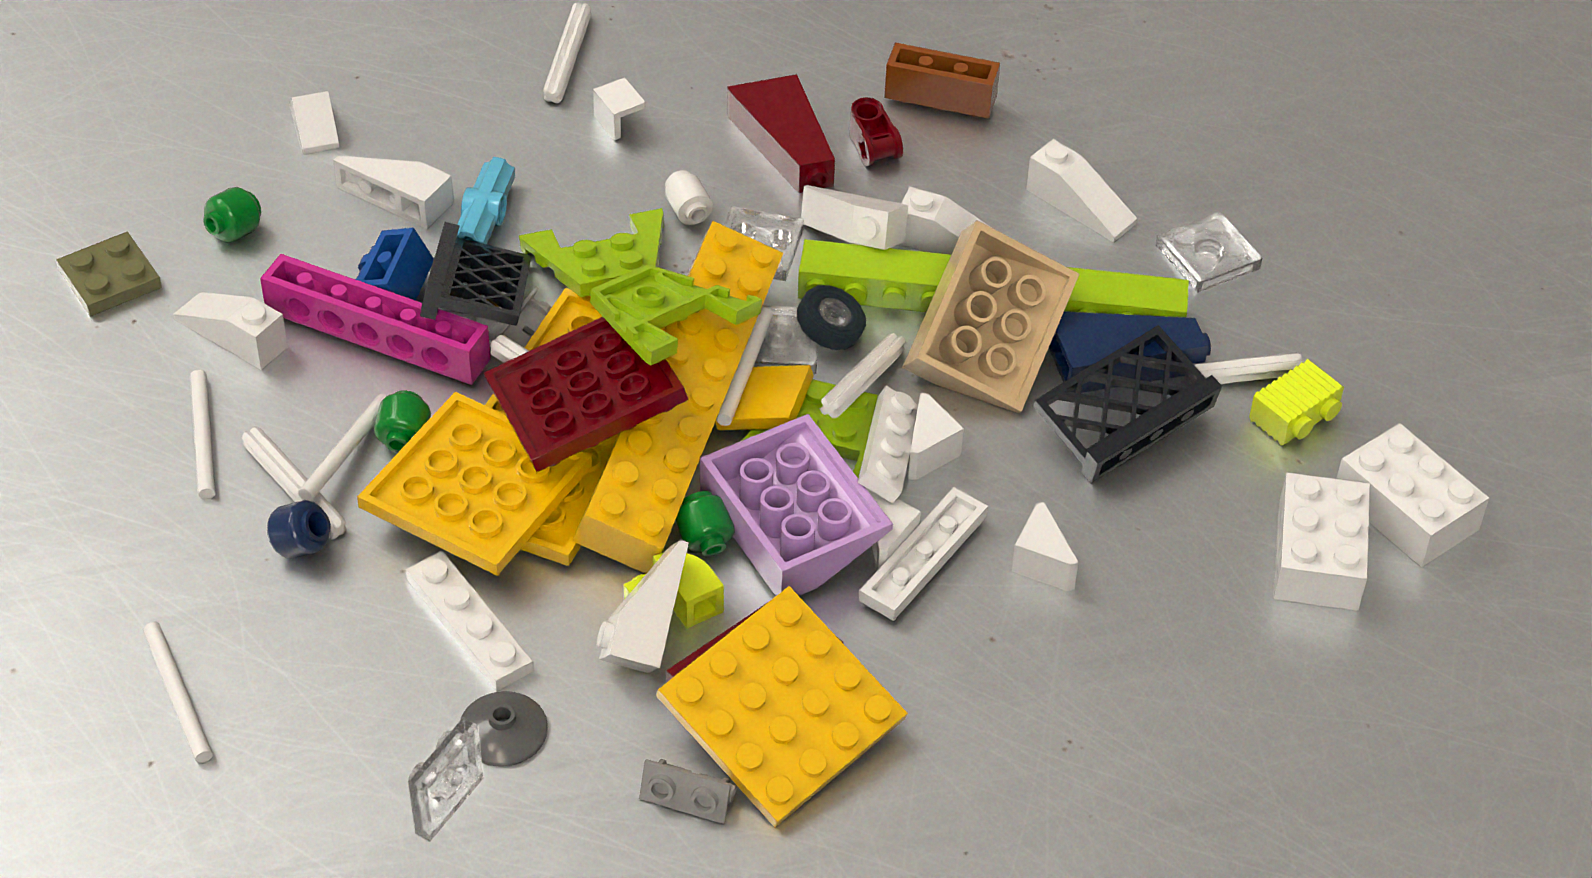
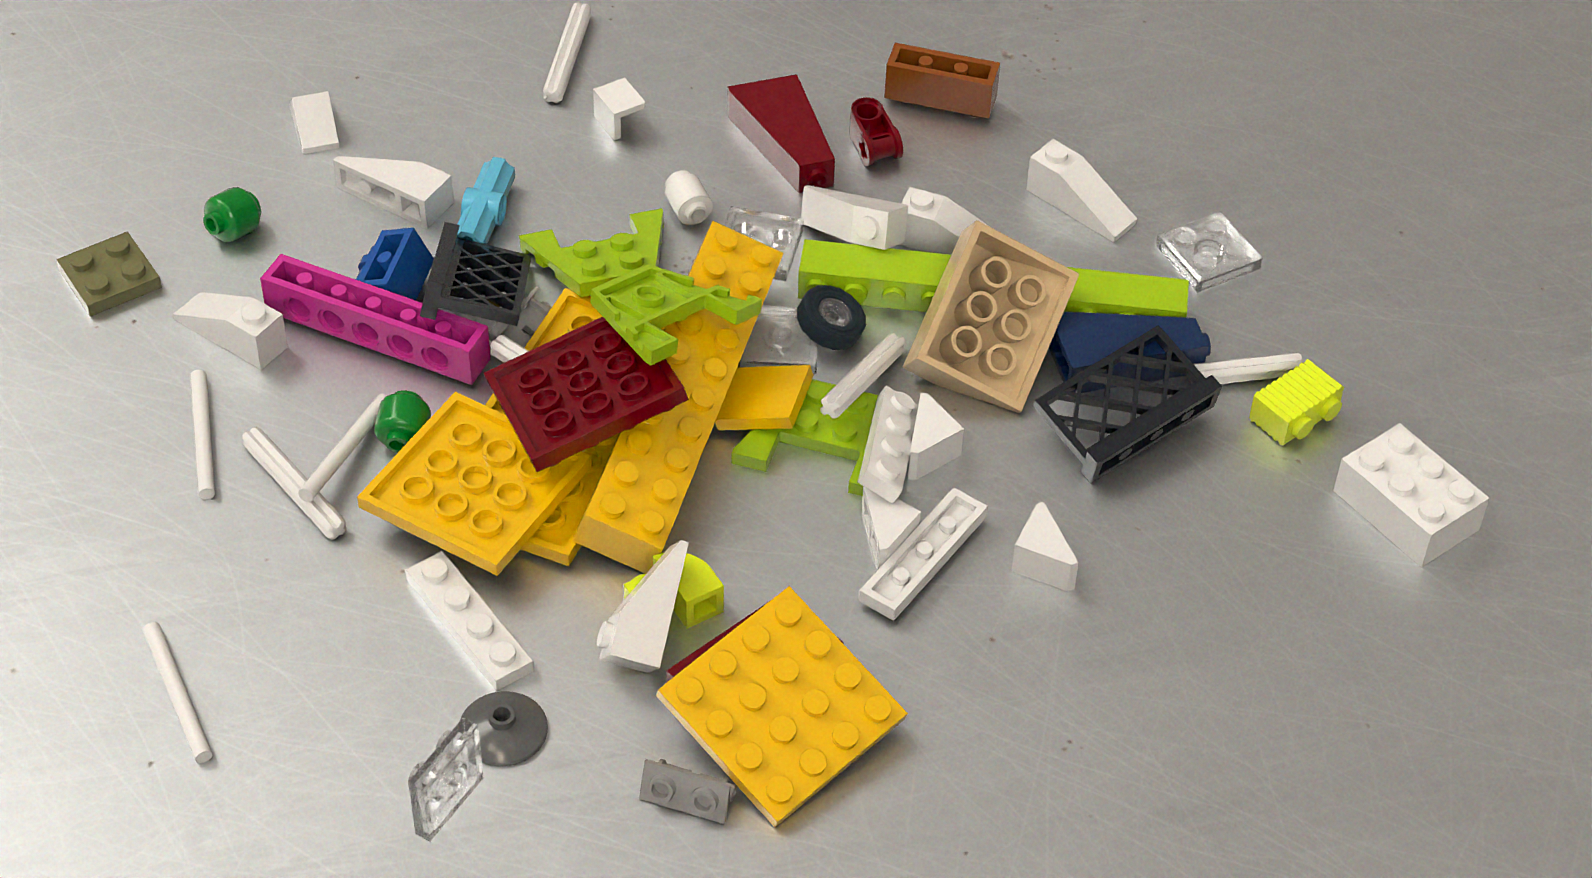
dark blue head [267,500,331,559] -> none
green head [675,491,735,556] -> none
lavender slope [700,414,893,596] -> none
white bar [716,307,773,426] -> none
white brick [1274,472,1370,611] -> none

